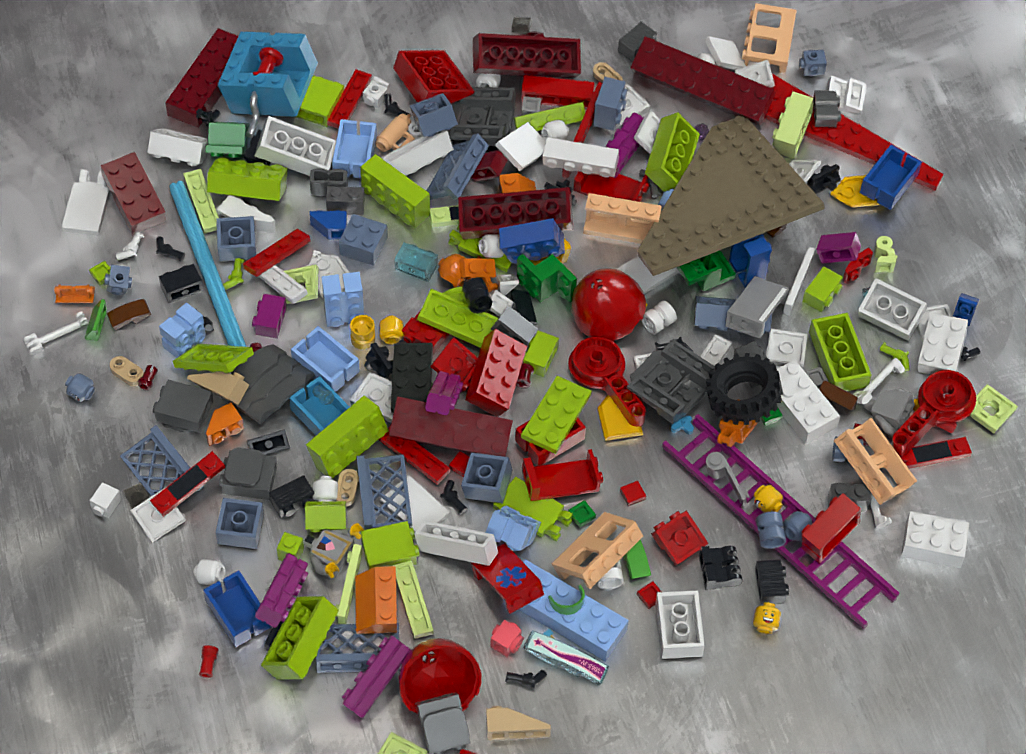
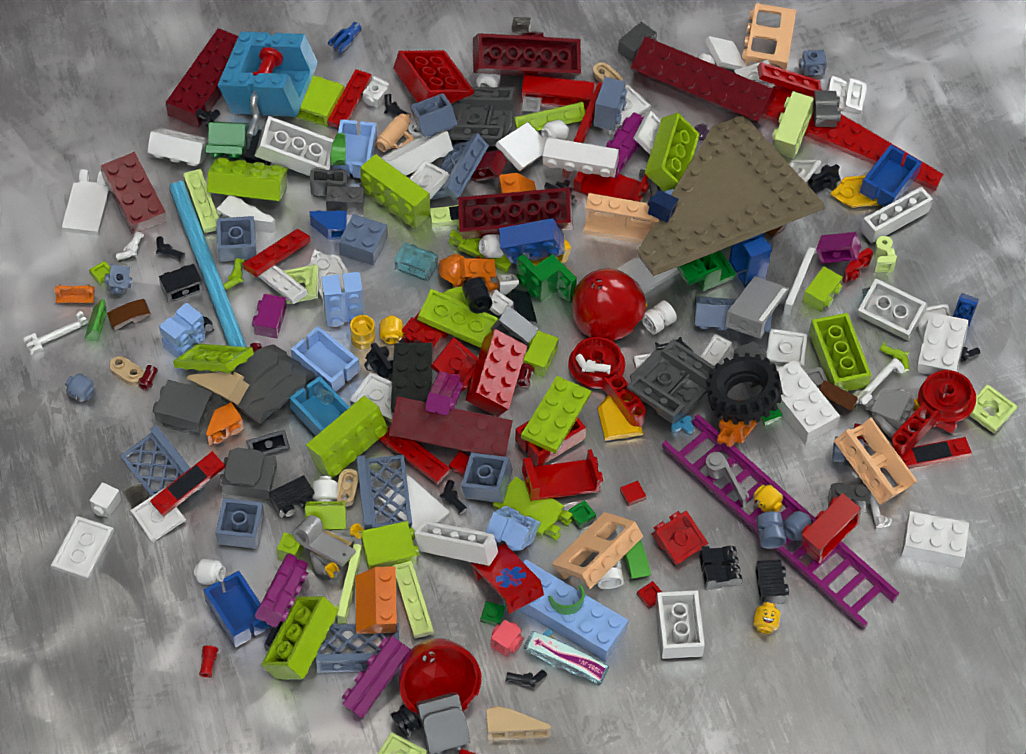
none -> white tile [51,516,114,581]
none -> light grey door [293,515,356,567]
none -> blue arm [328,22,362,54]
none -> bright green helmet [330,133,346,165]
none -> black wheel [390,704,421,738]
none -> white tile [409,161,449,199]
none -> green plate [480,601,505,626]
none -> white piece [575,354,611,374]
none -> dark blue brick [647,190,679,223]
none -> red plate [757,62,822,96]
none -> white brick [860,187,933,244]

